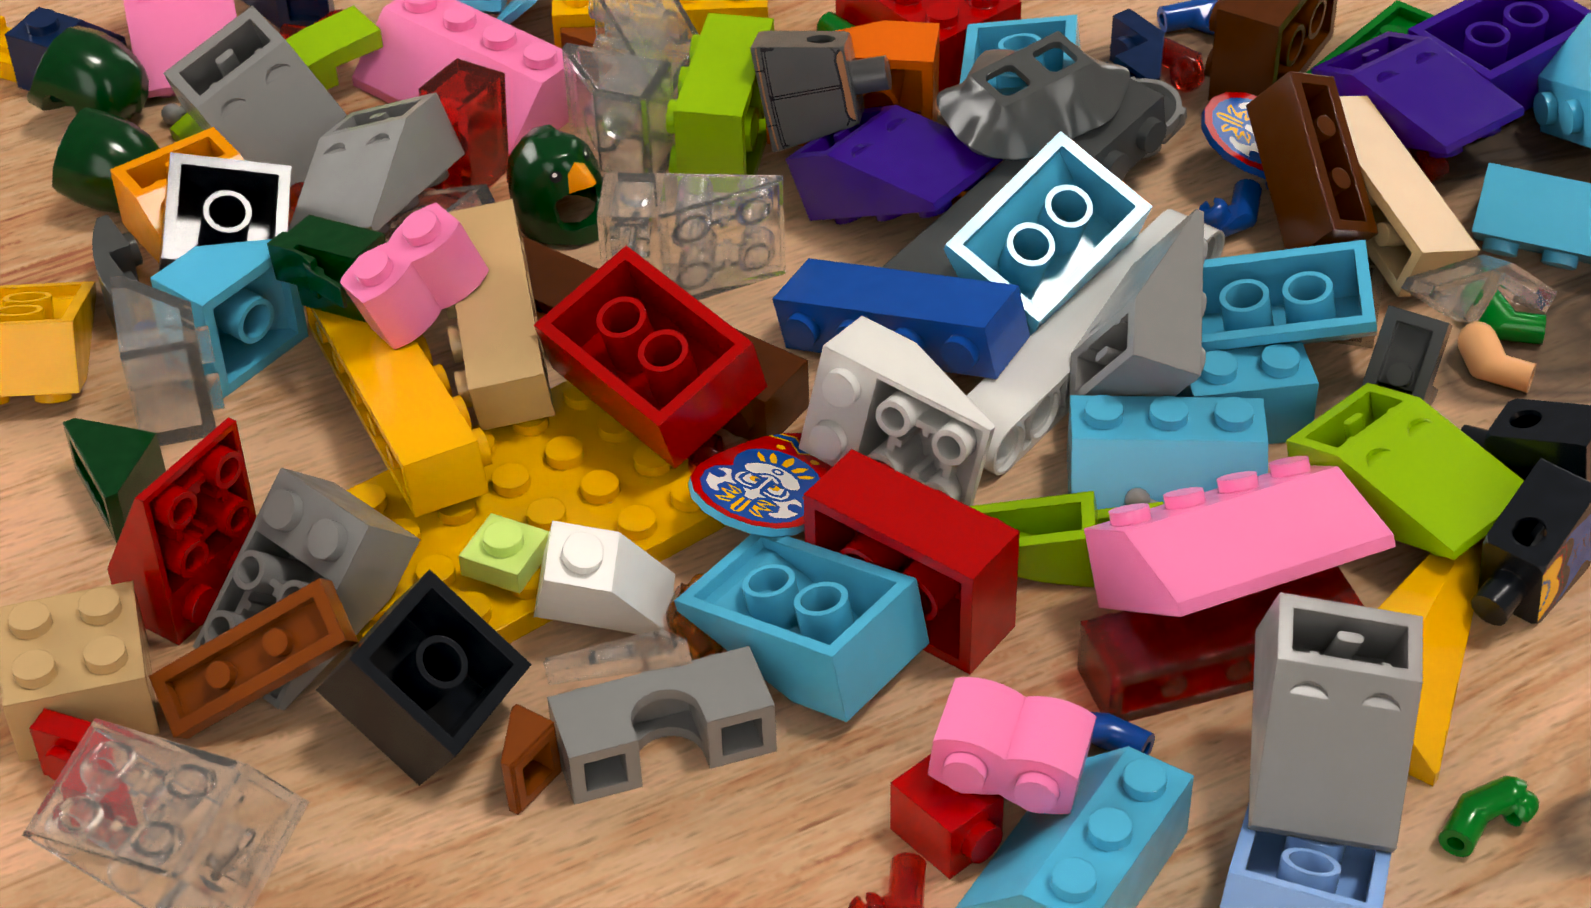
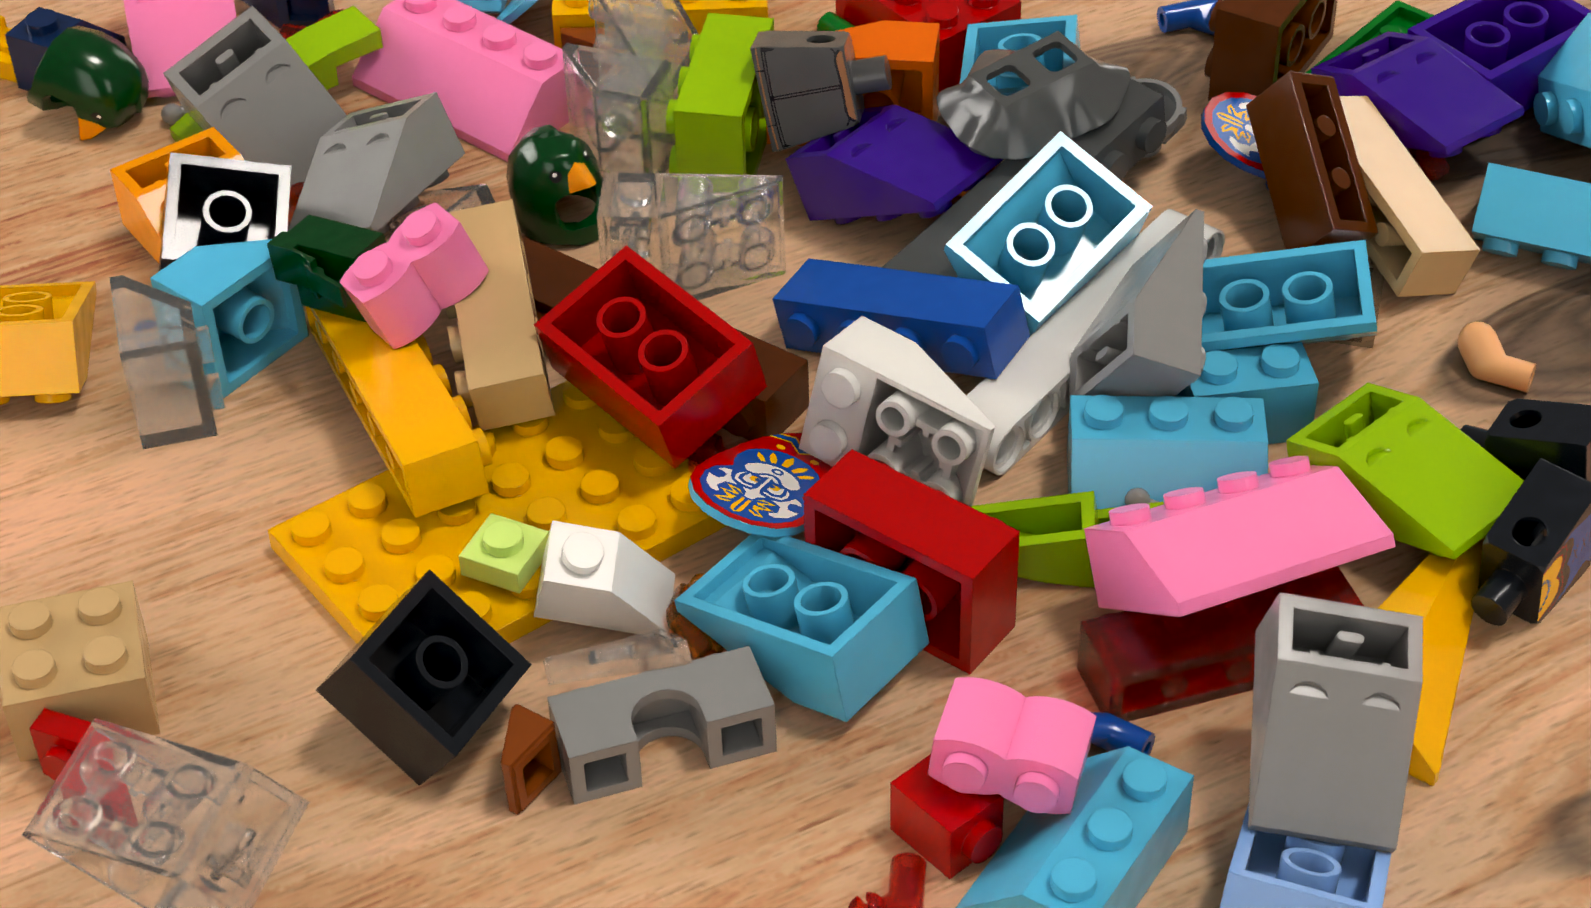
dark green piece [52,107,160,213] -> none
dark green slope [63,418,166,544] -> none
dark grey slope [92,214,144,339] -> none
red slope [107,417,257,645] -> none
dark orange plate [149,578,358,739] -> none
light grey slope [193,467,420,710] -> none
clear red brick [419,58,509,201] -> none
dark blue slope [1110,8,1165,81] -> none
clear red arm [1162,37,1206,93] -> none
blue arm [1199,179,1262,237] -> none
dark grey slope [1361,305,1453,406] -> none
clear slope [1401,254,1558,324] -> none
green arm [1438,775,1539,857] -> none
green arm [1463,283,1546,345] -> none

